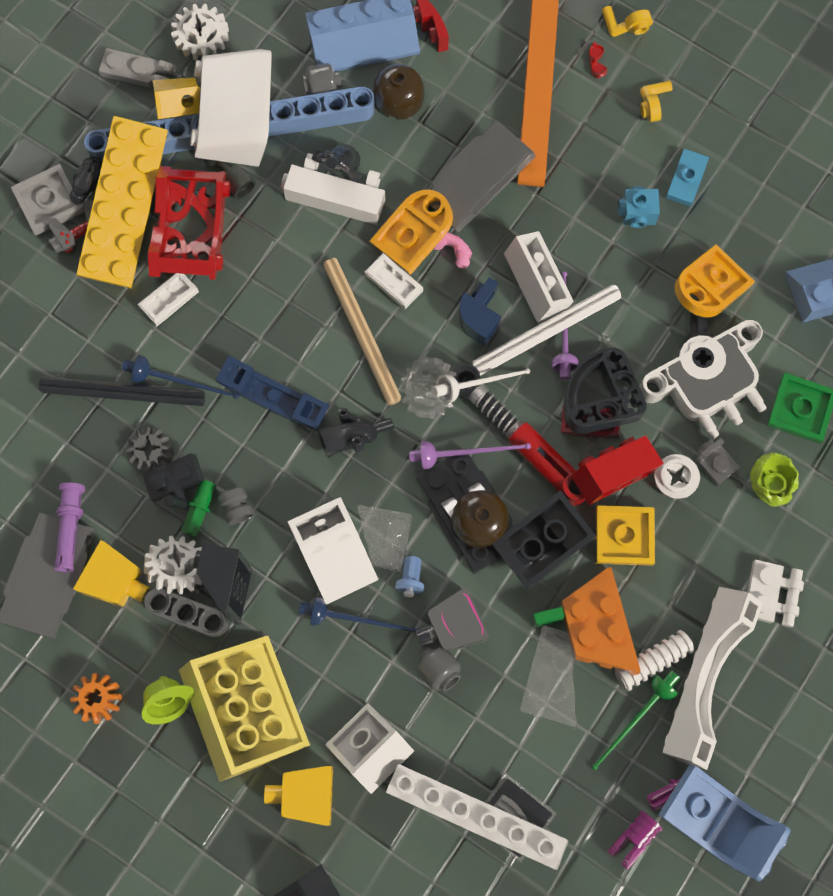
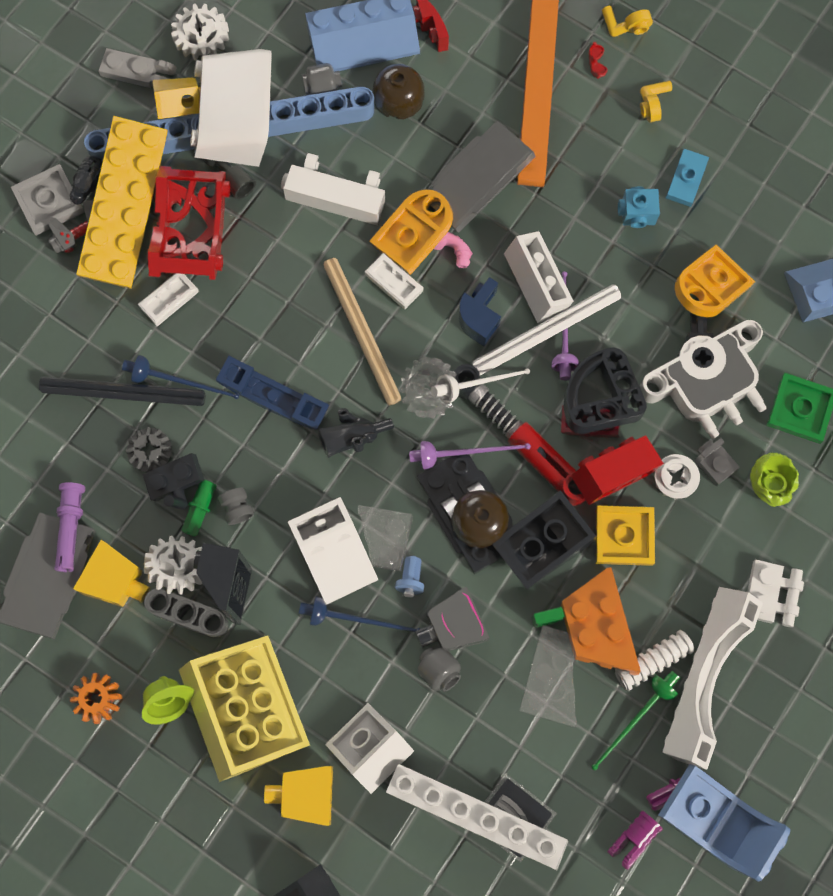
black piece [311,143,362,183] -> none

